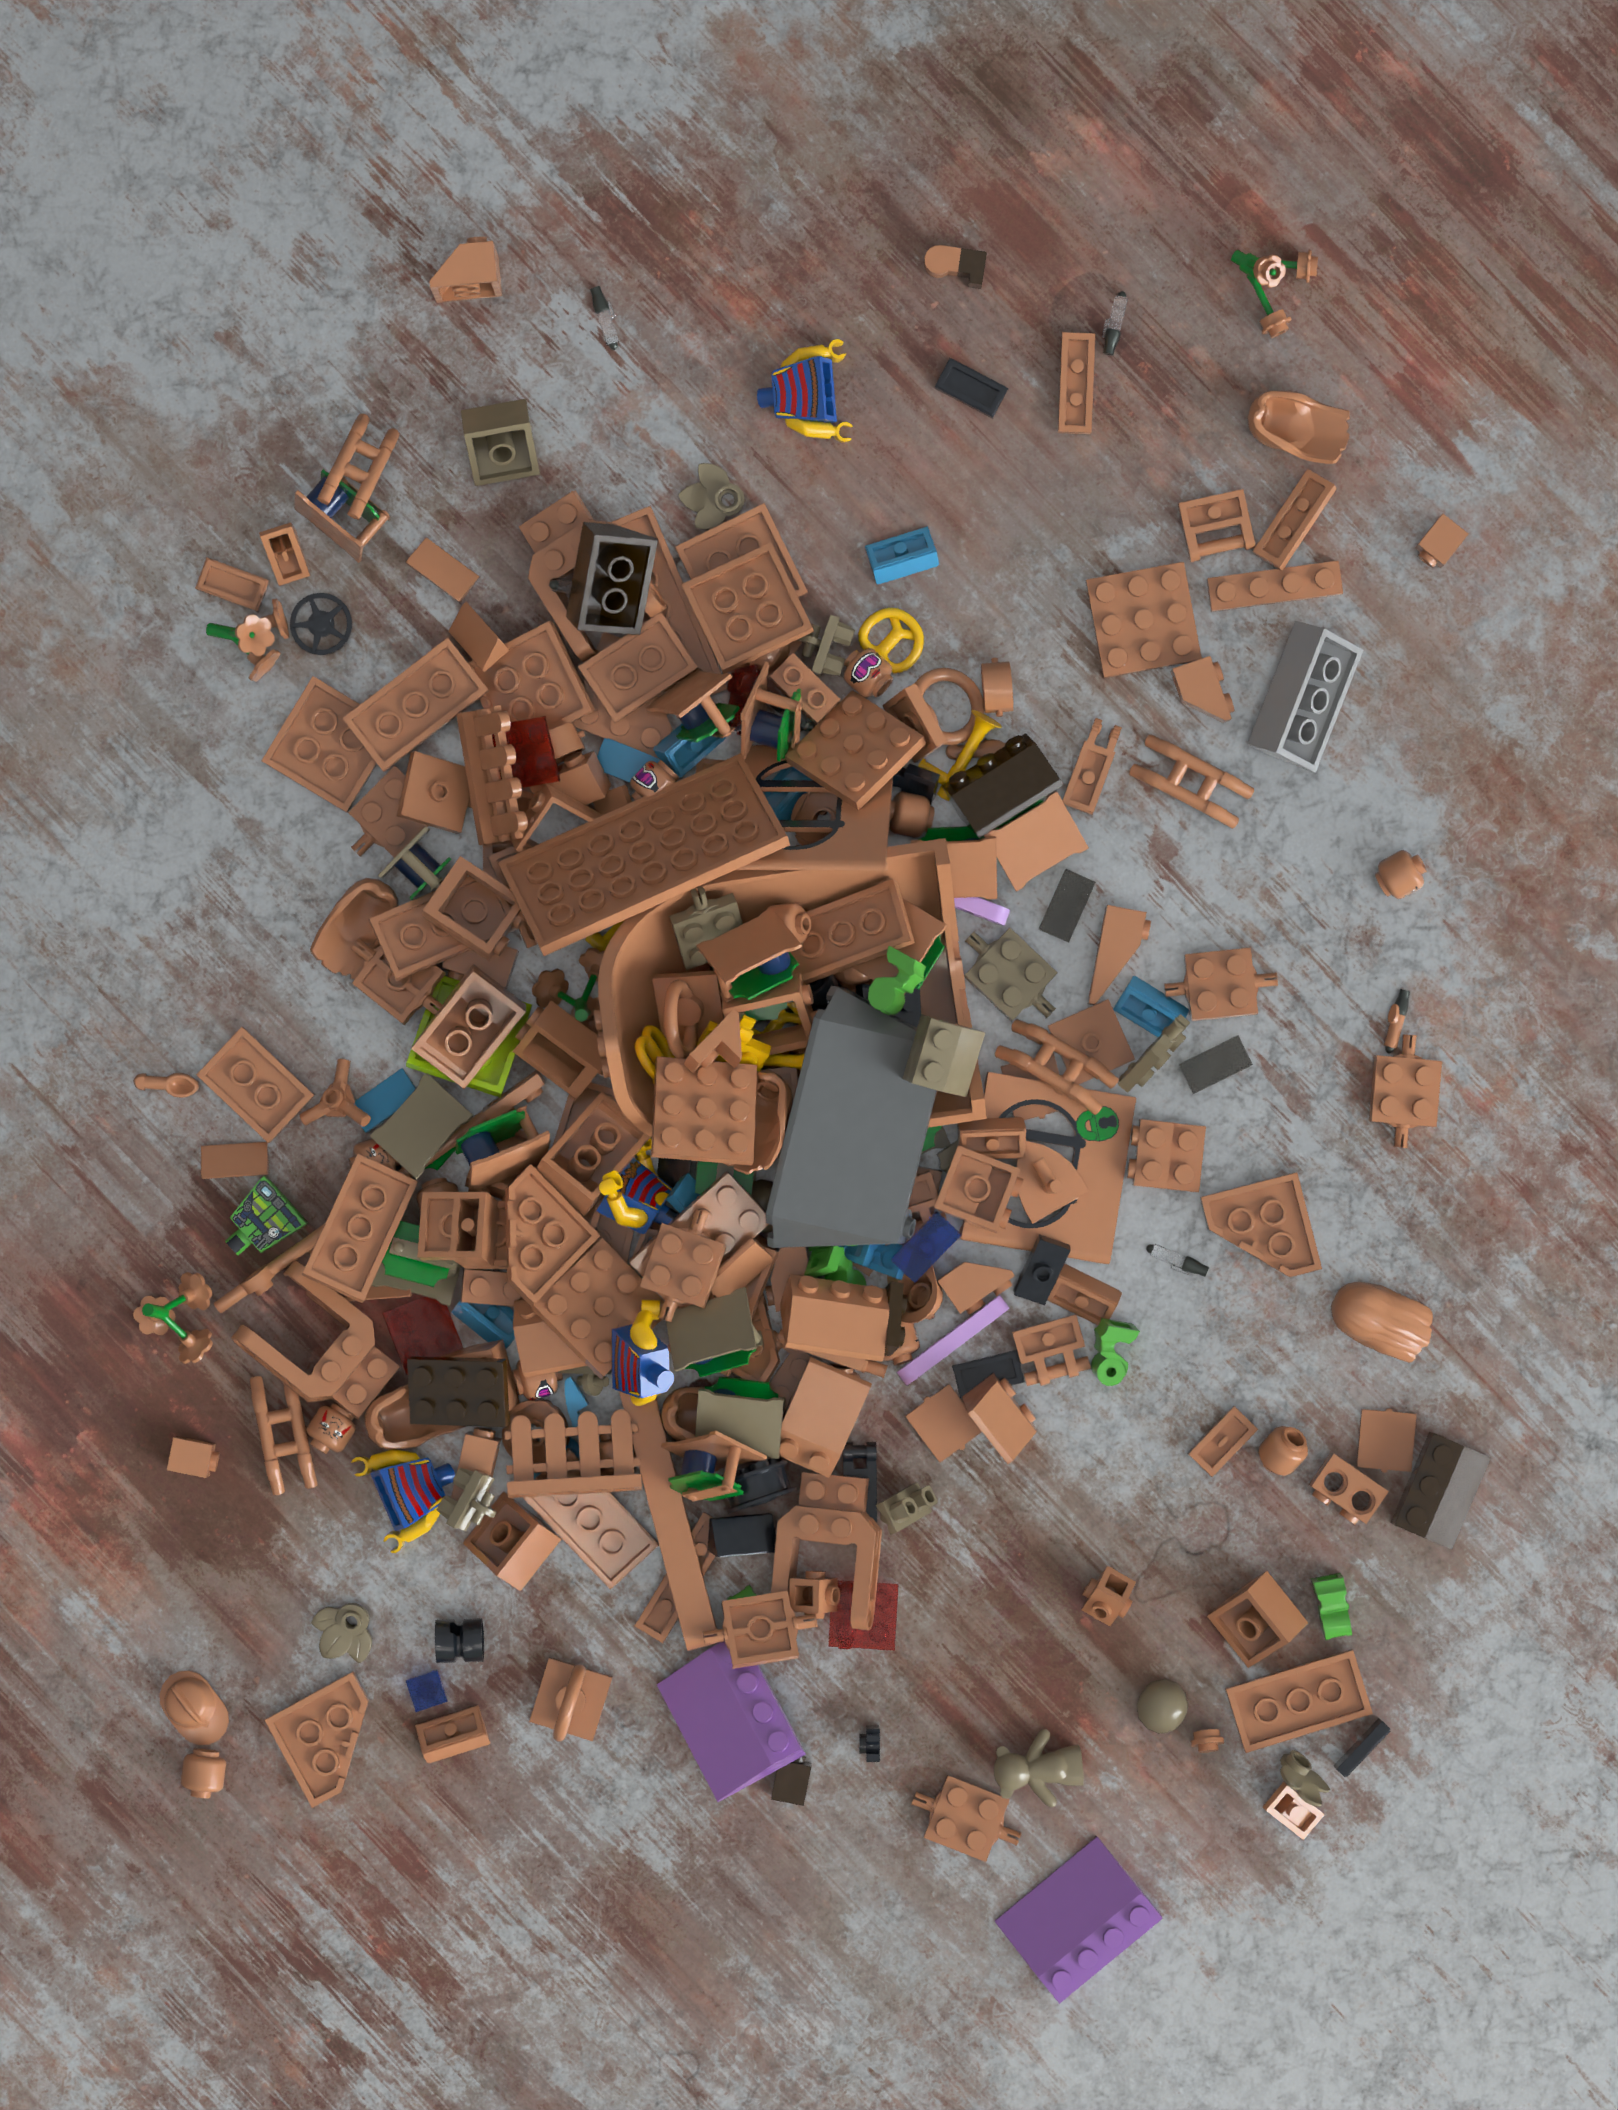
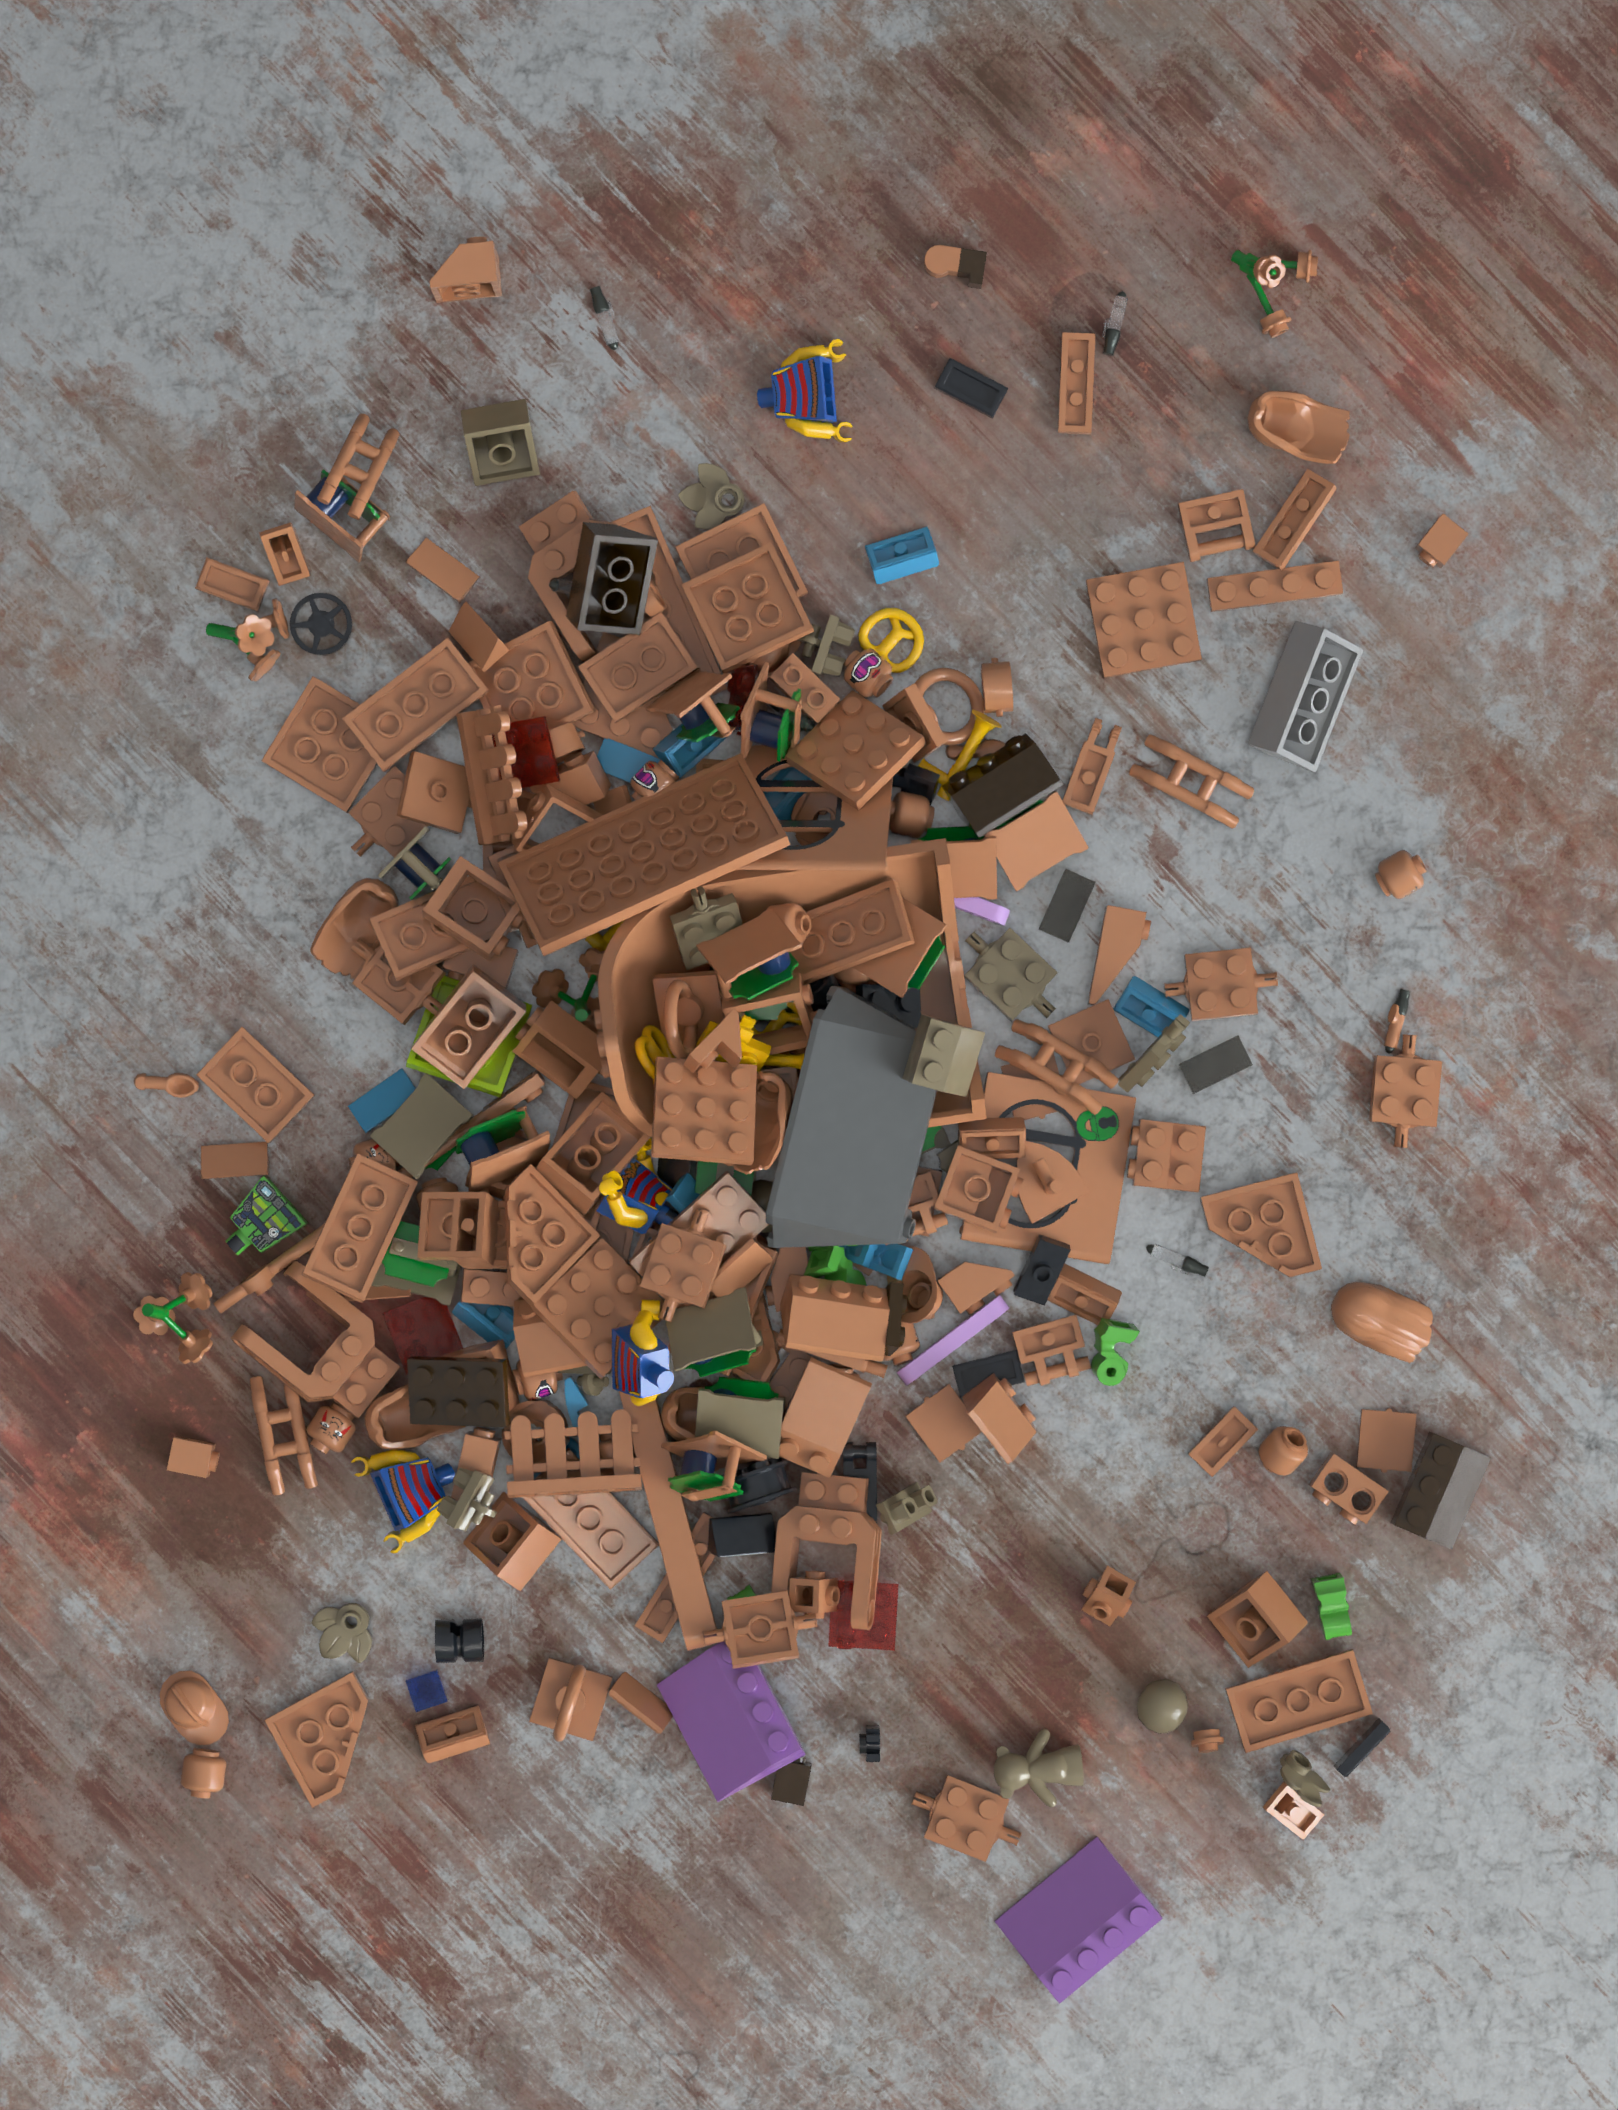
nougat piece [299,1059,371,1127] -> none
bright green leg [868,946,926,1015] -> none
clear blue plate [891,1211,961,1283] -> none
nougat slope [1170,656,1235,723] -> none
none -> nougat slope [608,1672,673,1734]

